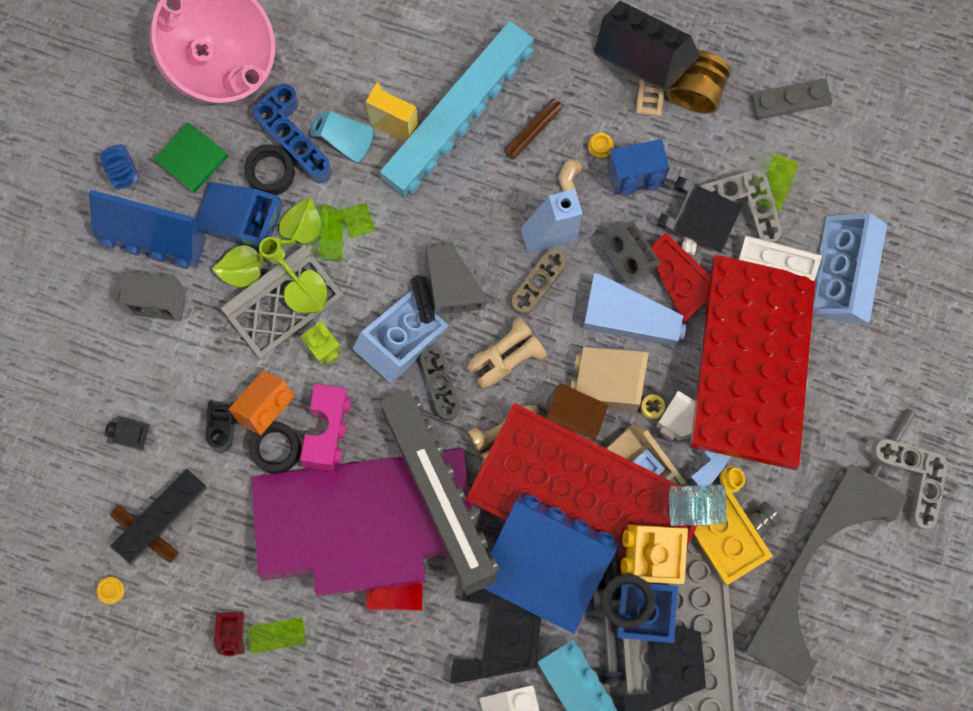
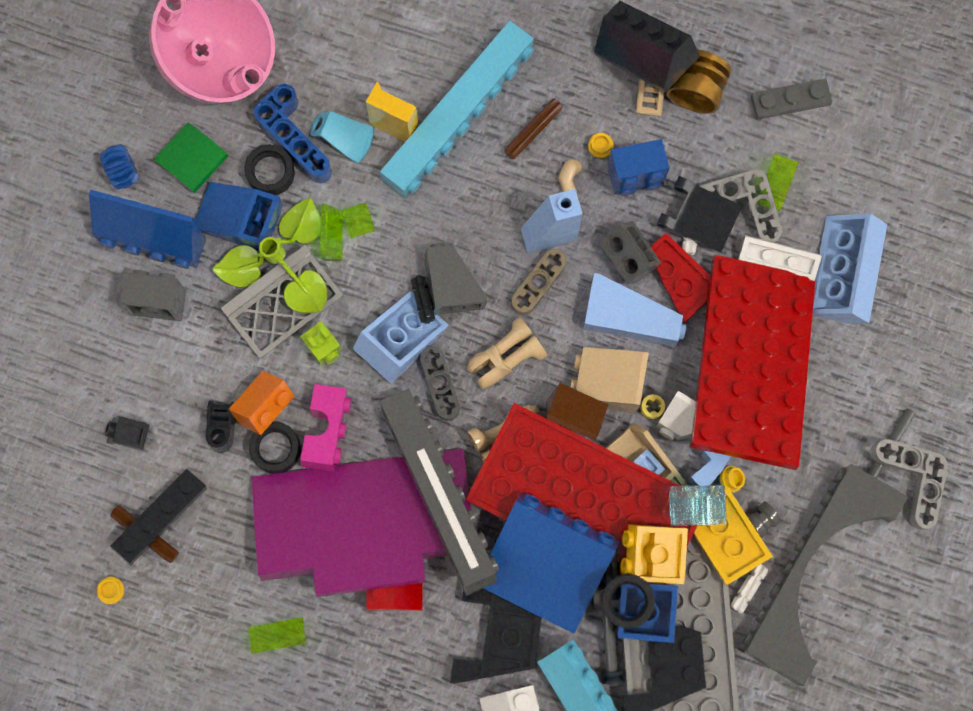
dark red bracket [214,612,245,657] -> none
none -> white axle [731,564,768,613]

